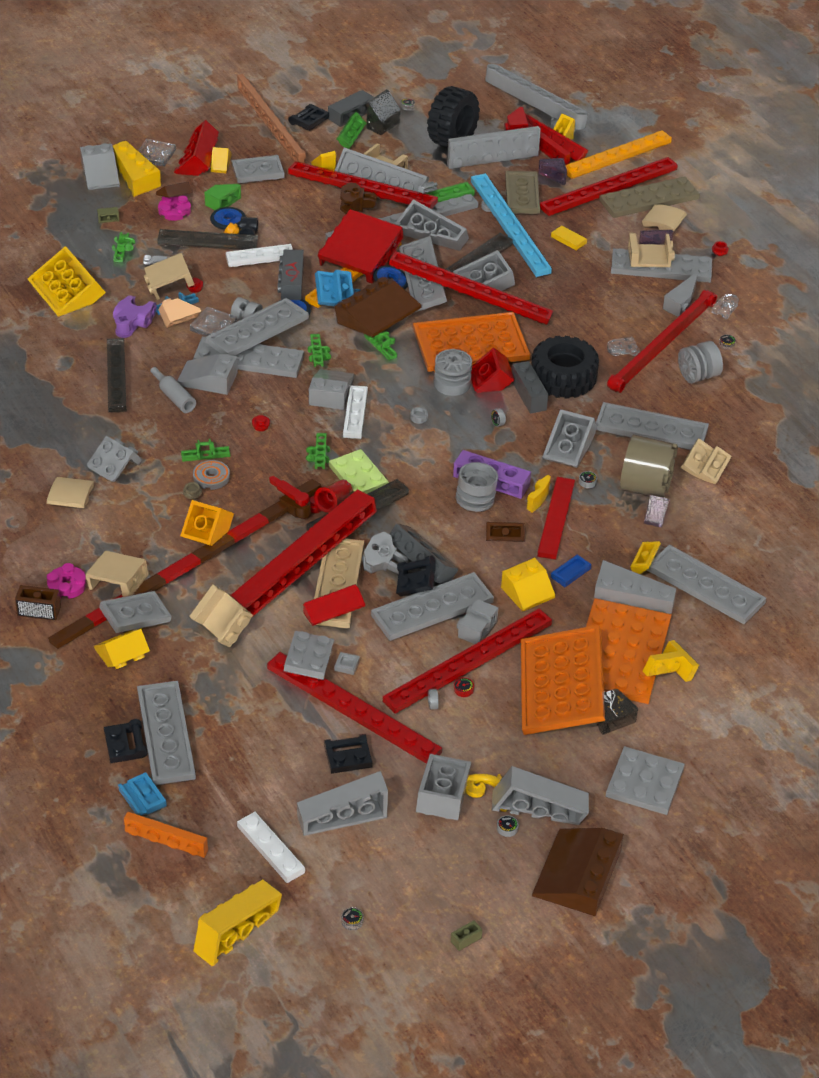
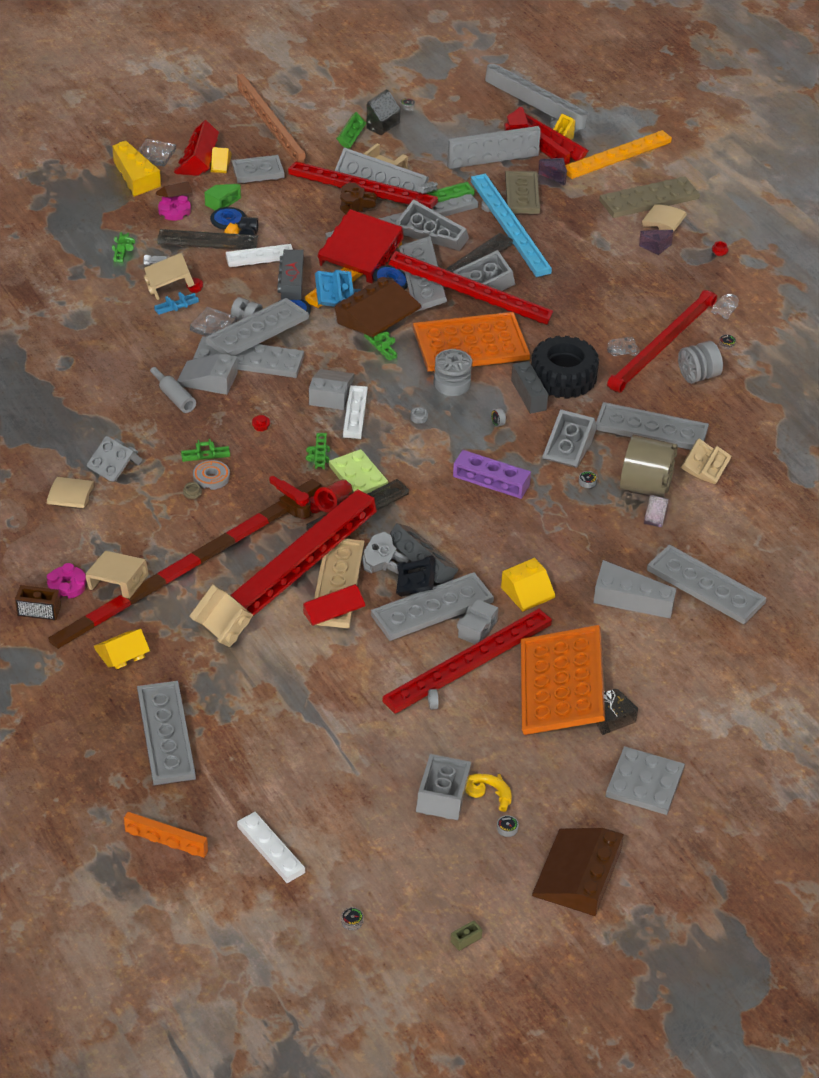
yellow slope [27,246,106,317] -> none
light grey slope [80,143,120,190] -> none
olive piece [97,207,119,223] -> none
light grey plate [99,591,171,633] -> none
black plate [103,719,148,764] -> none
clear smoke plate [107,338,127,412] -> none
medium lavender piece [113,295,156,338] -> none
dark azure plate [118,772,167,816] -> none
light nougat slope [158,298,201,328] -> none
light orange slope [180,500,234,546] -> none
yellow wedge [193,879,282,967] -> none
red plate [267,652,442,764] -> none
light grey plate [284,631,334,680] -> none
black plate [288,104,329,131] -> none
light grey wedge [297,771,388,836] -> none
bright green piece [308,334,331,367] -> none
yellow slope [311,151,336,171] -> none
black plate [324,734,373,774] -> none
dark grey brick [328,90,375,127] -> none
light grey tile [334,652,360,675] -> none
black tyre [427,86,480,148] -> none
tile [454,677,474,697] -> none
light grey wheel [455,462,498,512] -> none
red slope [471,347,514,393] -> none
reddish brown slope [486,522,525,542] -> none
light grey wedge [492,766,589,825] -> none
yellow slope [527,475,551,513] -> none
red tile [537,477,575,560] -> none
red plate [540,157,678,216] -> none
yellow tile [551,226,587,251] -> none
blue tile [551,554,592,587] -> none
orange plate [586,598,672,704] -> none
light grey plate [611,248,712,283] -> none
tan panel [628,233,675,267] -> none
yellow slope [630,541,661,574] -> none
yellow bracket [643,640,699,682] -> none
light grey slope [663,274,698,317] -> none

